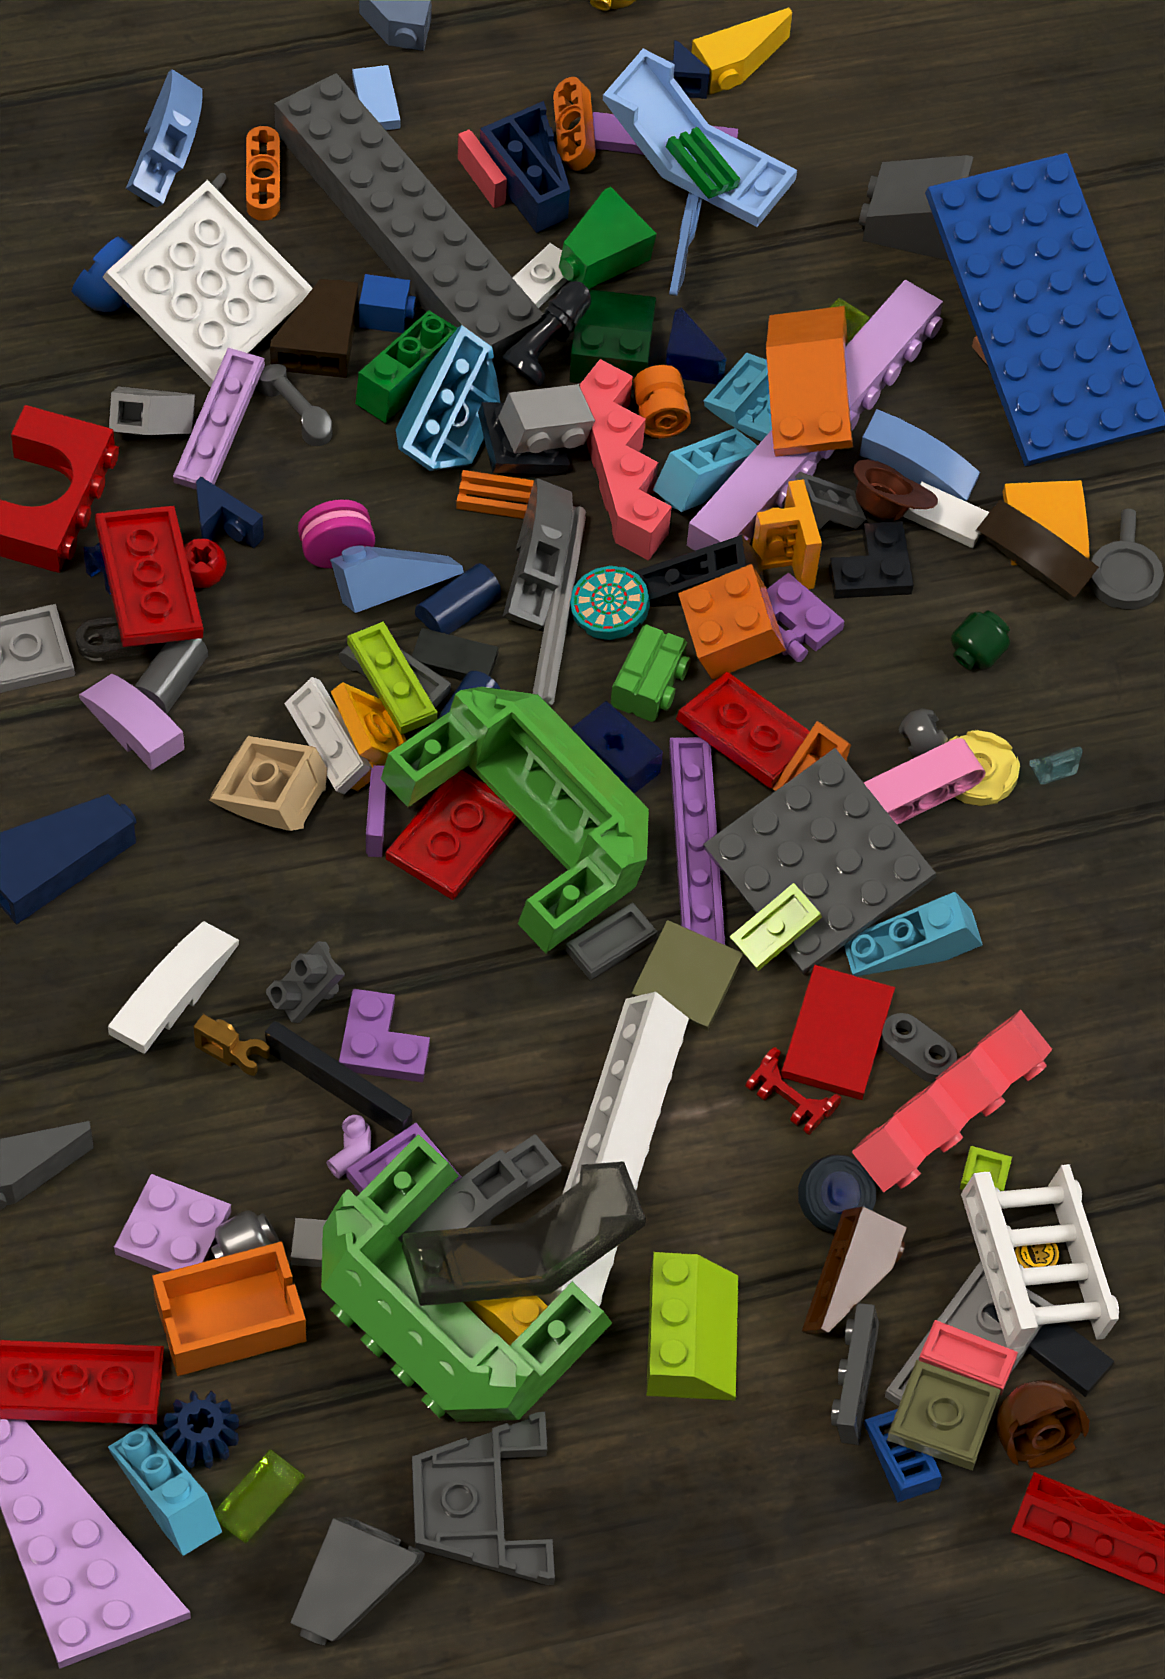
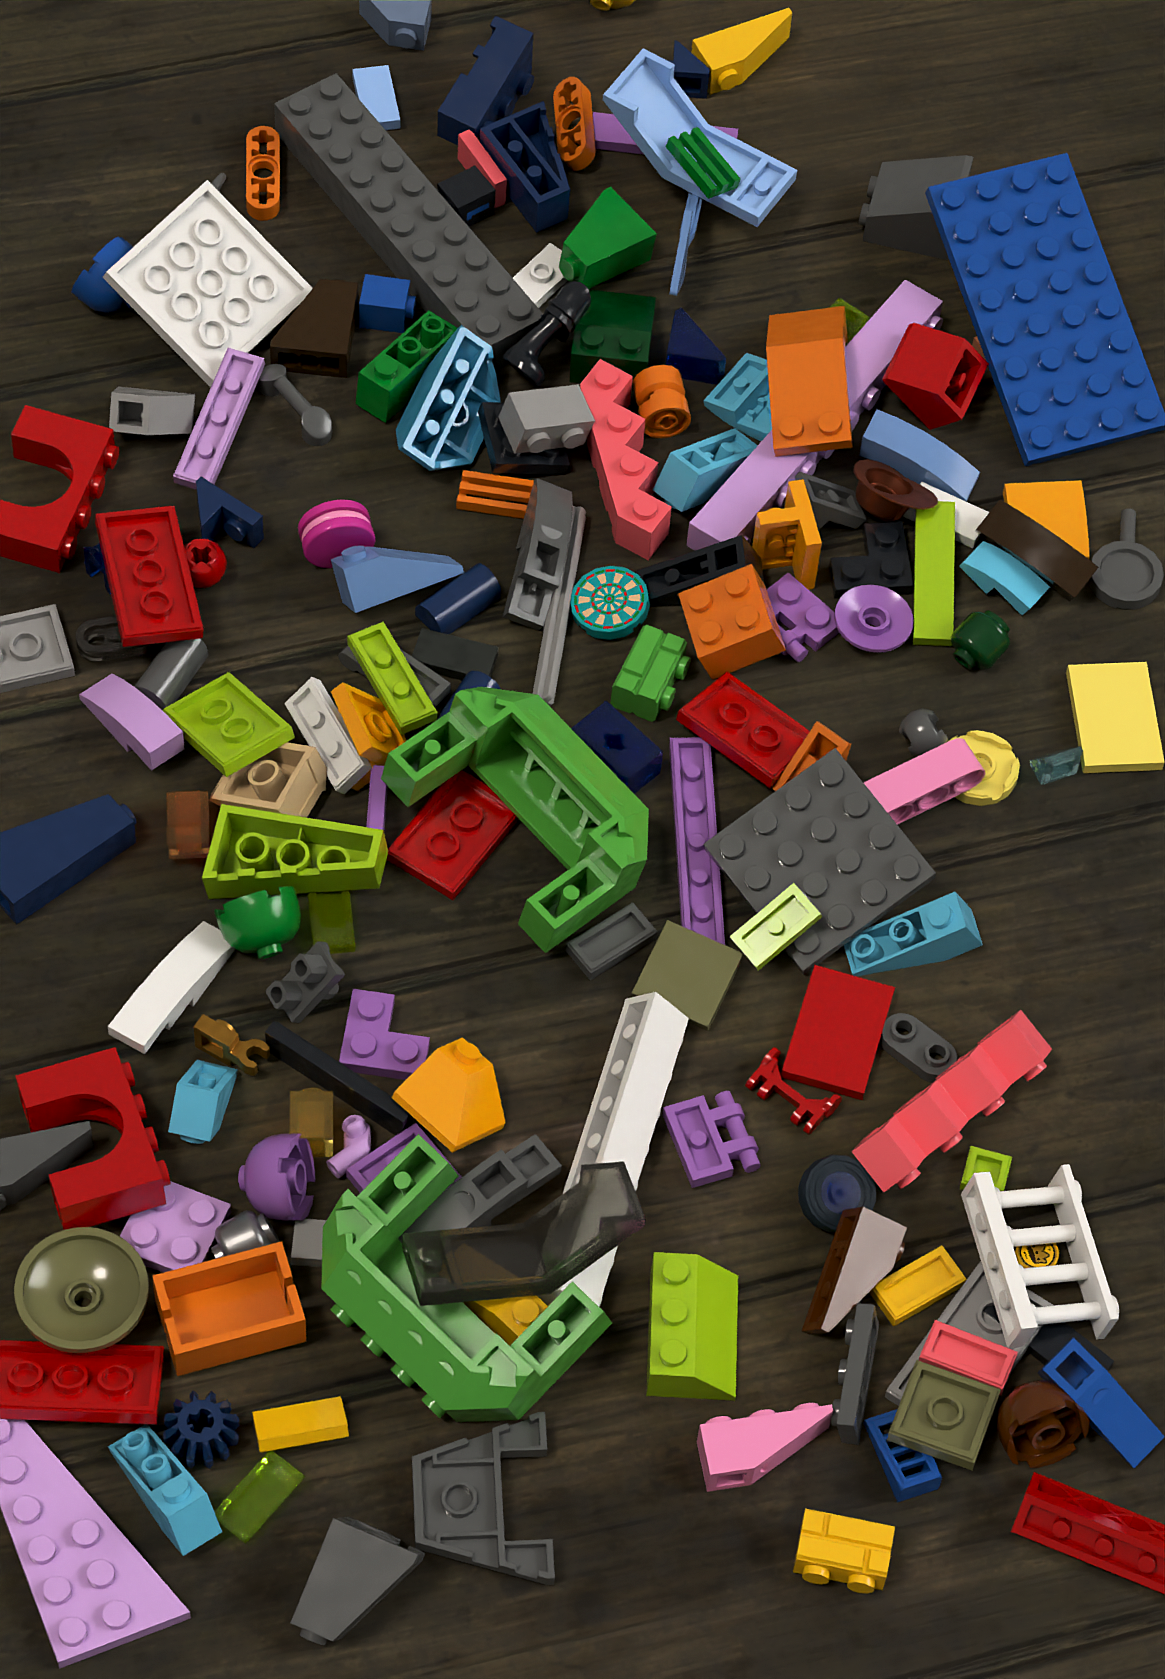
medium blue slope [126,69,202,208] -> none
none -> olive dish [14,1227,149,1353]
none -> red arch [15,1047,171,1230]
none -> lime tile [162,672,295,777]
none -> clear orange brick [166,790,211,859]
none -> medium azure slope [168,1060,238,1144]
none -> lime wedge [202,804,388,899]
none -> green cylinder [214,886,301,960]
none -> medium lavender cylinder [238,1133,315,1221]
none -> yellow tile [252,1396,349,1452]
none -> clear yellow brick [290,1087,334,1157]
none -> clear neon green tile [307,890,356,954]
none -> light orange slope [391,1037,506,1153]
none -> dark blue wedge [437,16,534,145]
none -> black brick [437,166,496,227]
none -> medium lavender plate [662,1091,761,1188]
none -> bright pink slope [697,1403,833,1492]
none -> yellow brick [793,1508,895,1594]
none -> medium lavender dish [834,585,913,652]
none -> yellow tile [869,1245,967,1327]
none -> red slope [882,323,989,430]
none -> lime tile [913,501,955,646]
none -> medium azure slope [959,541,1050,615]
none -> blue slope [1037,1338,1165,1469]
none -> light yellow tile [1066,662,1165,773]

